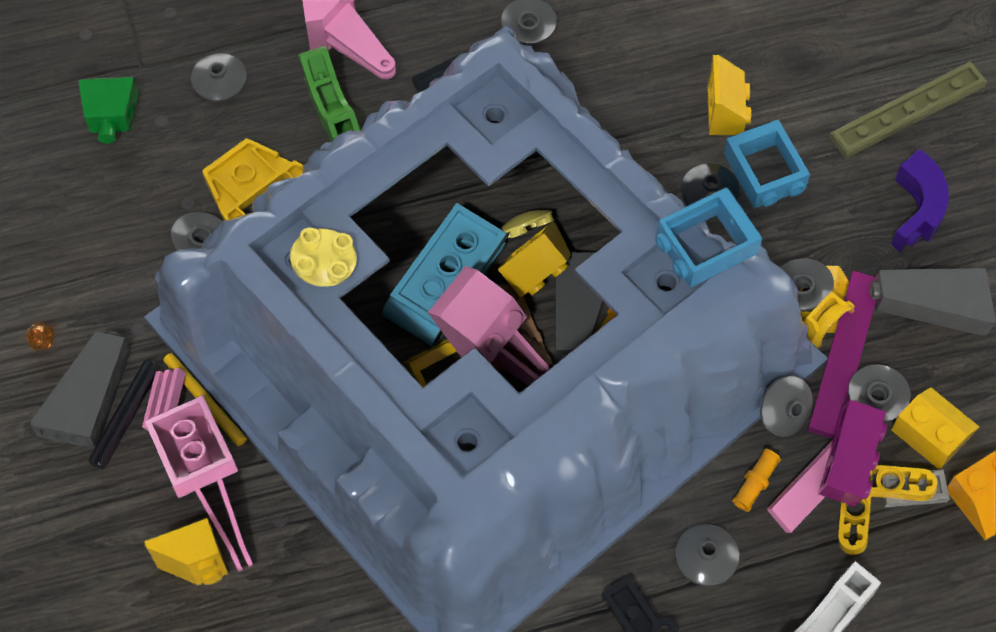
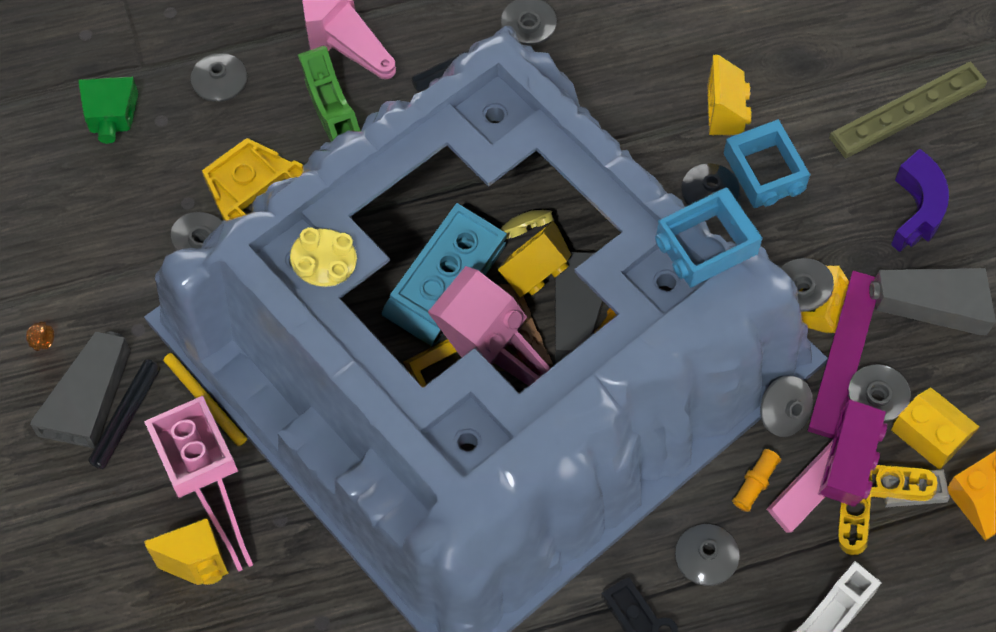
bright pink tile [142,368,185,431] -> none
yellow helmet [804,291,855,349] -> none

